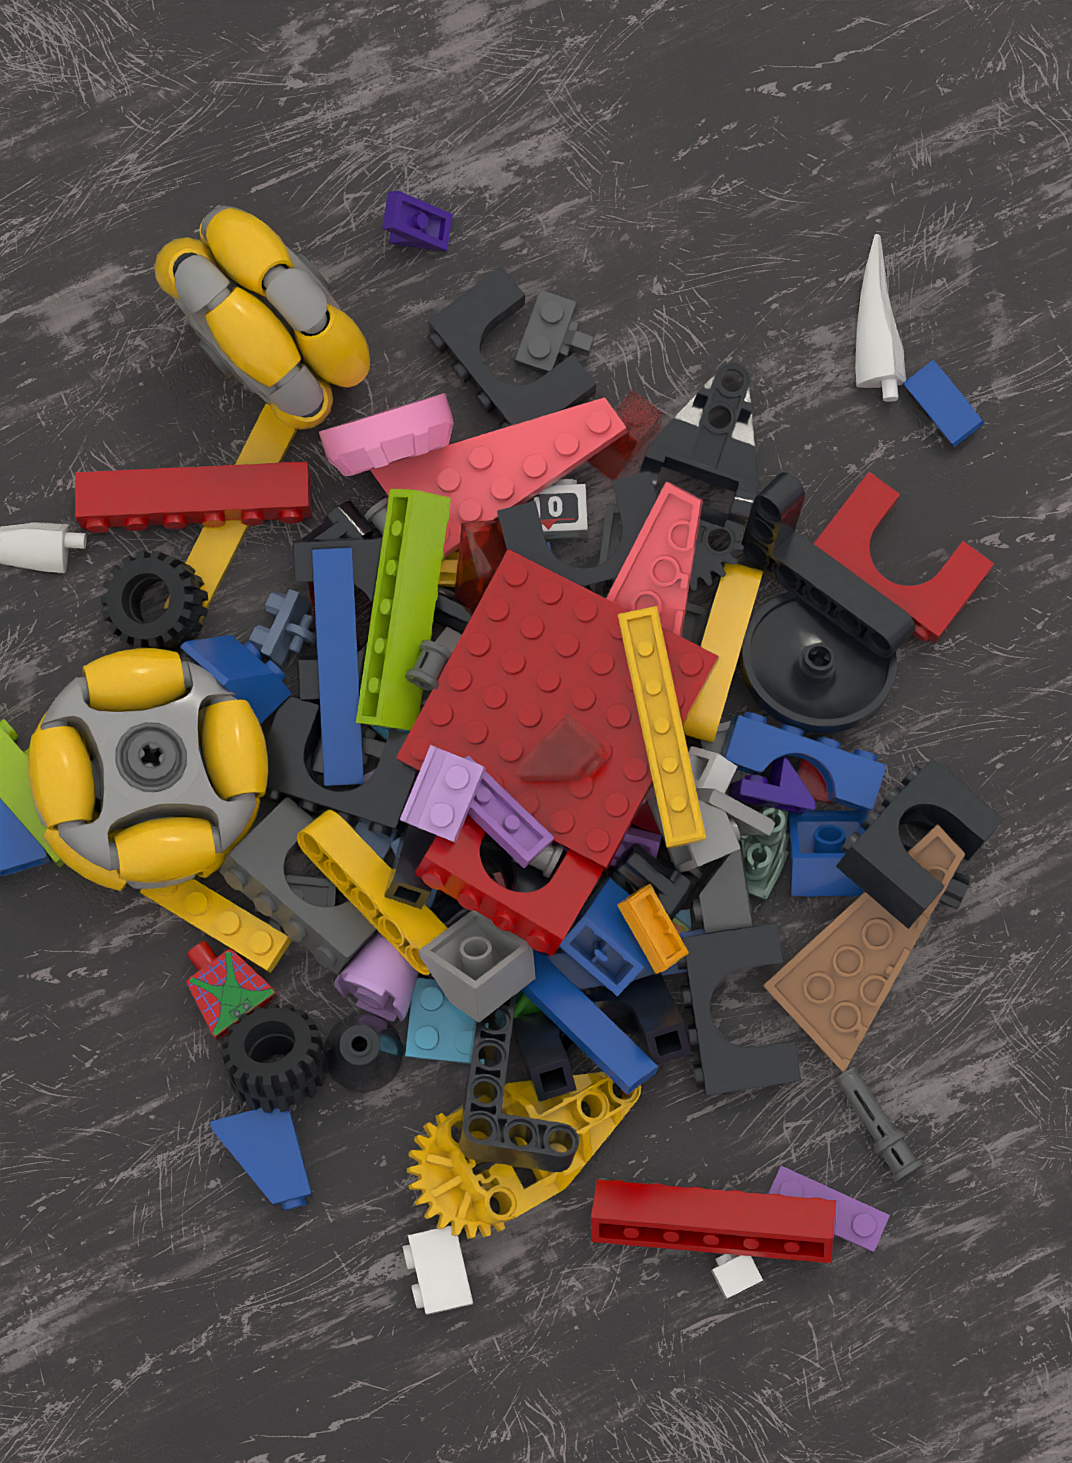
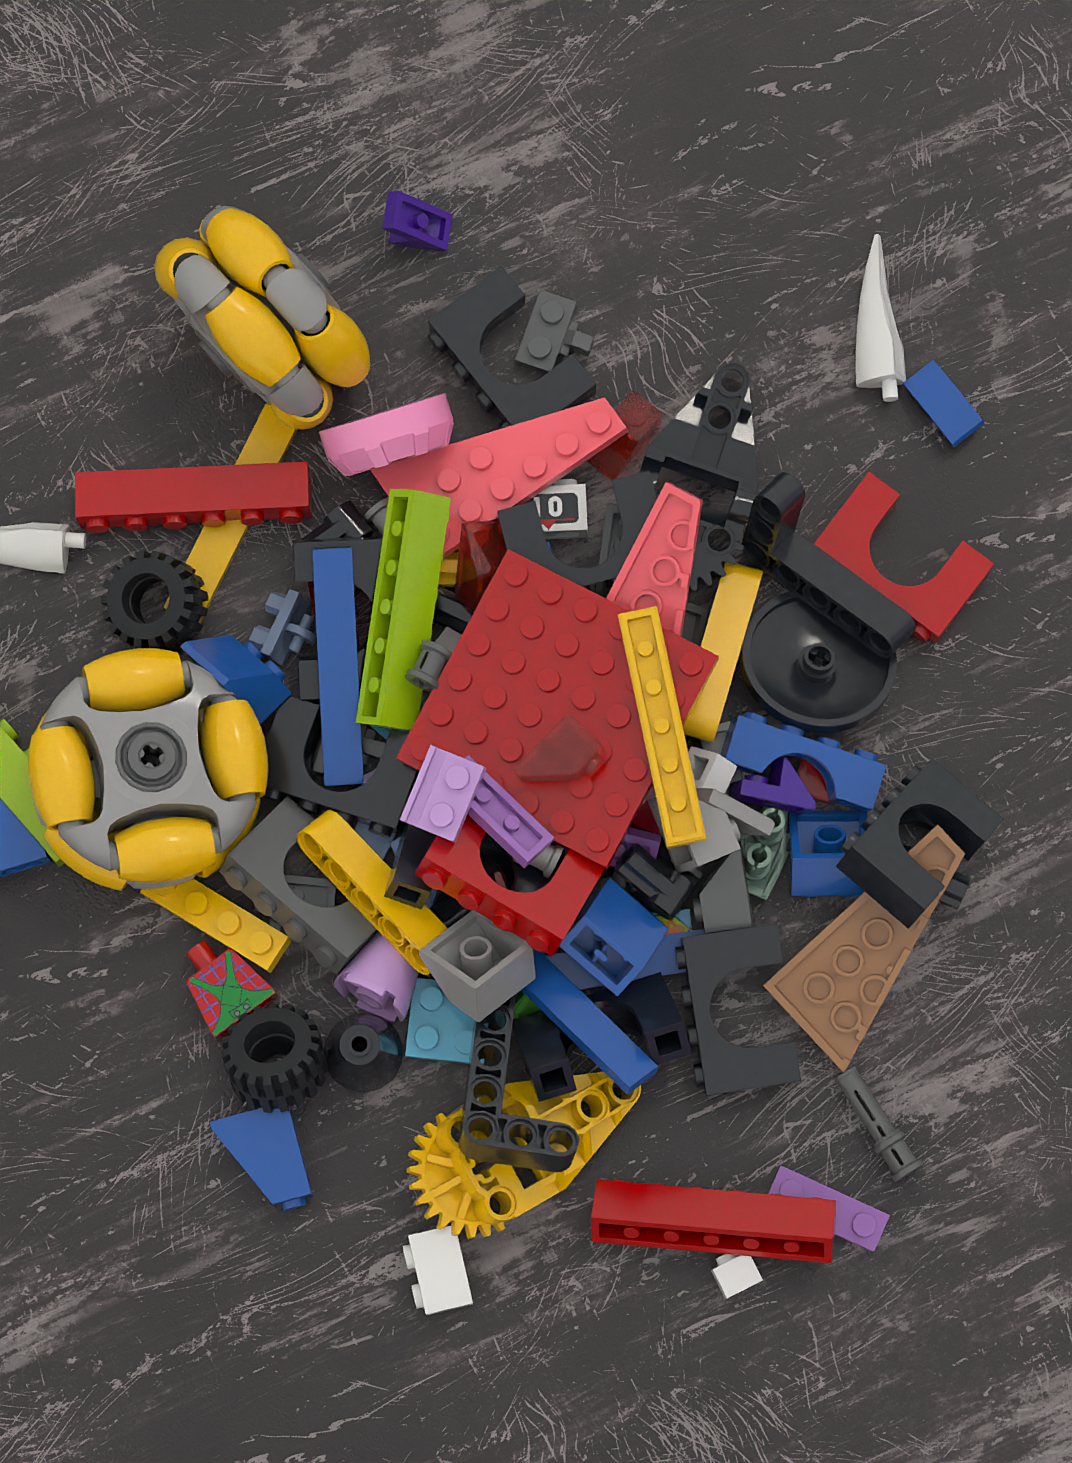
light orange plate [617,884,689,974] -> none

